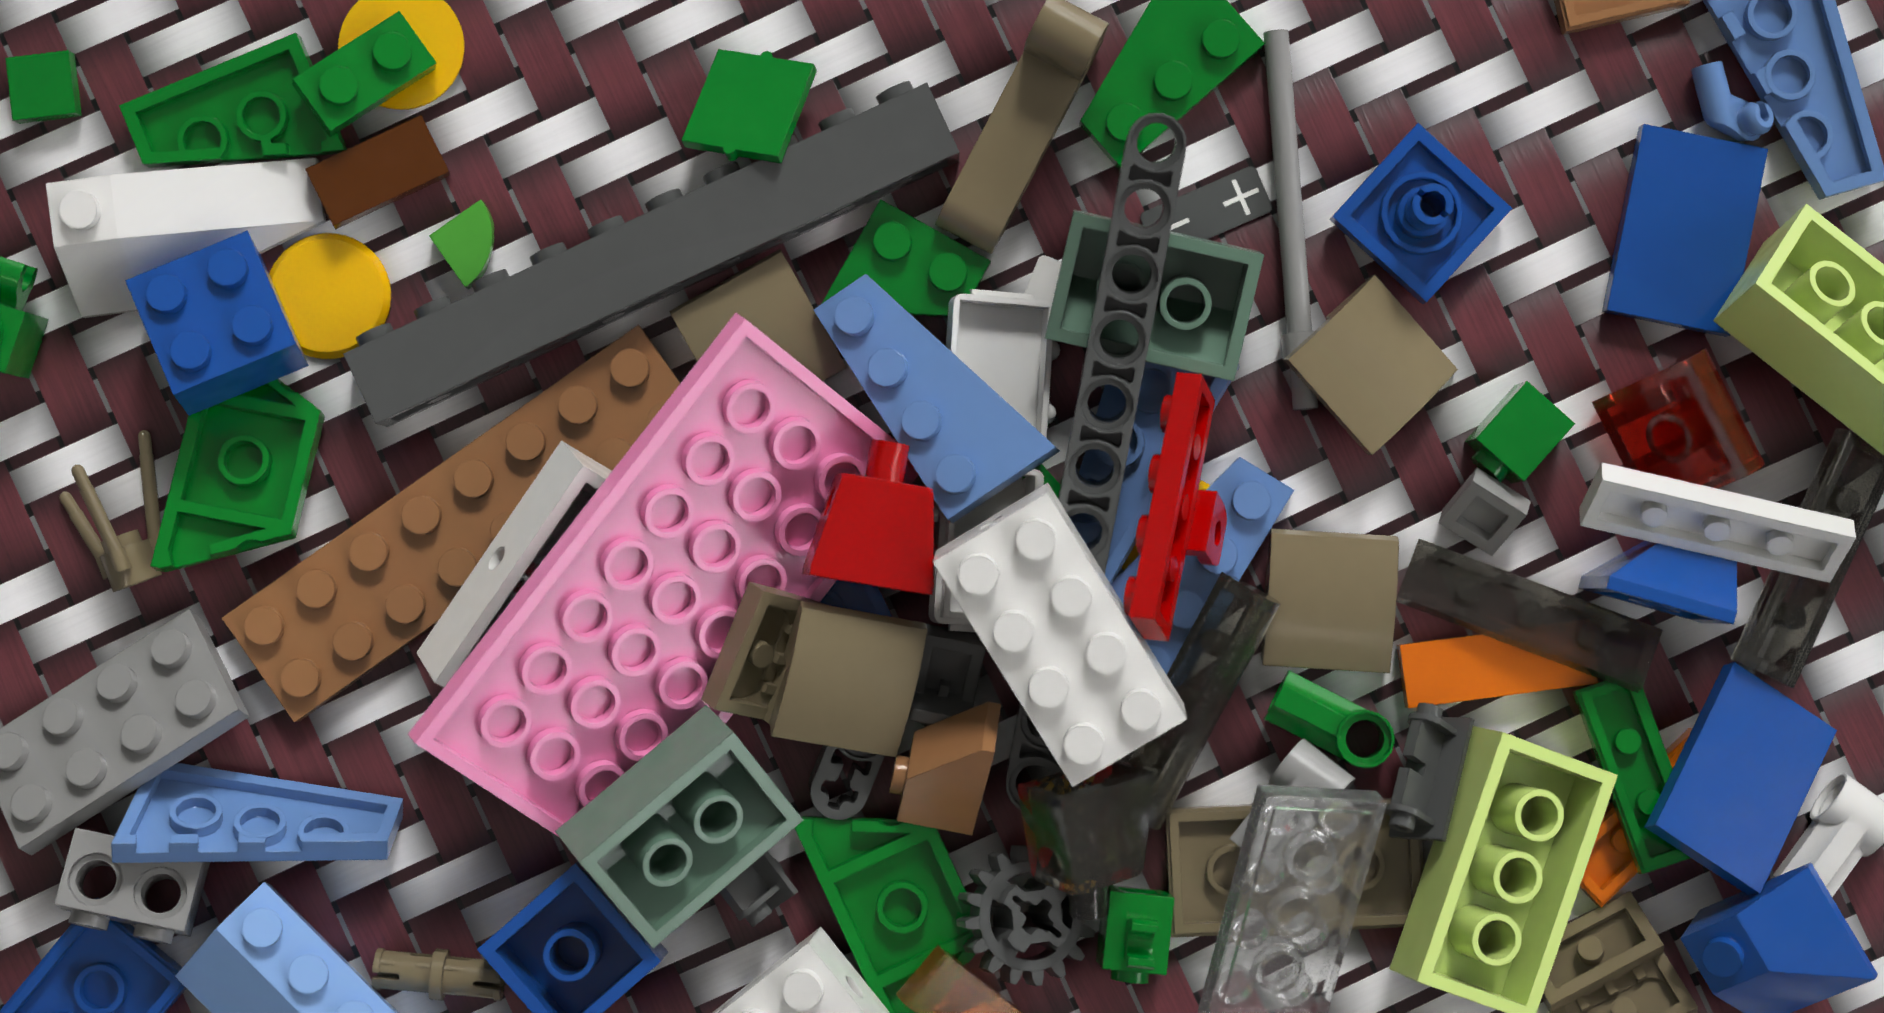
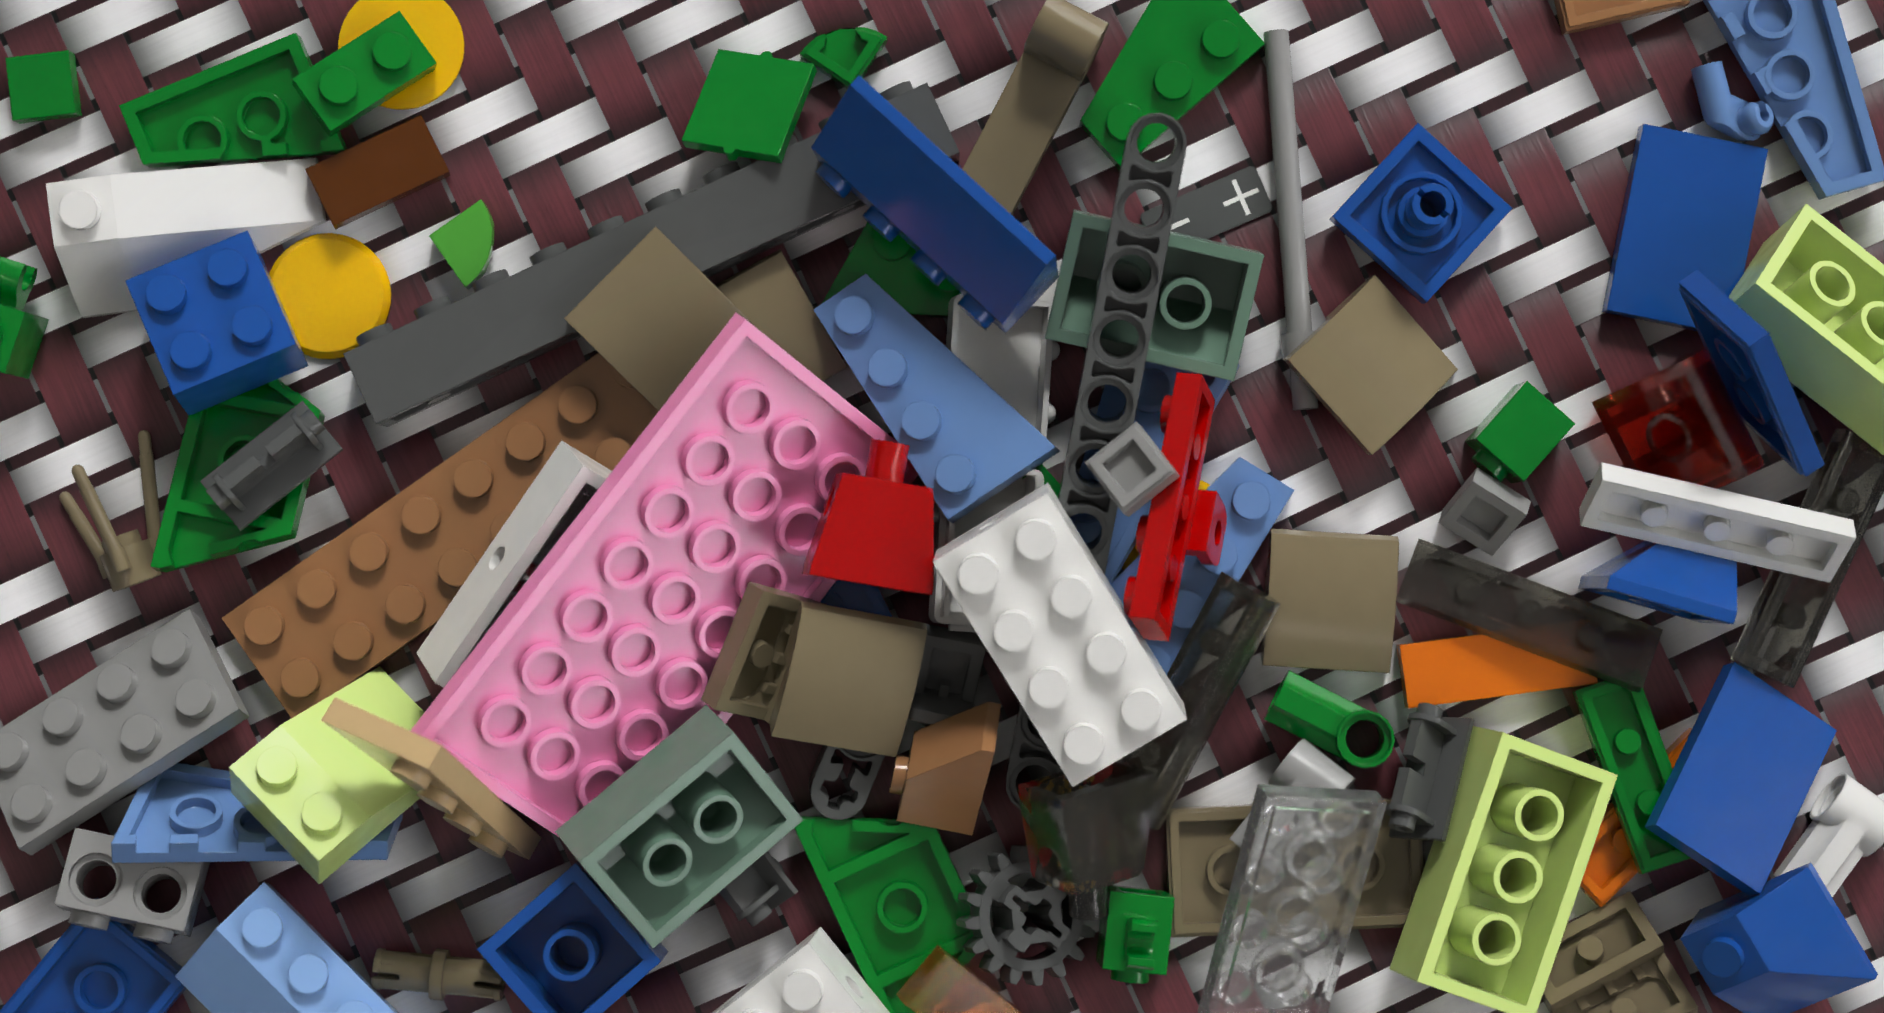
none -> dark grey hinge [200,400,343,531]
none -> yellowish green slope [229,666,425,885]
none -> tan wing [321,697,541,860]
none -> dark tan slope [564,226,751,411]
none -> green tile [800,27,888,89]
none -> blue slope [811,75,1059,334]
none -> light grey tile [1085,421,1180,517]
none -> blue tile [1678,269,1825,477]

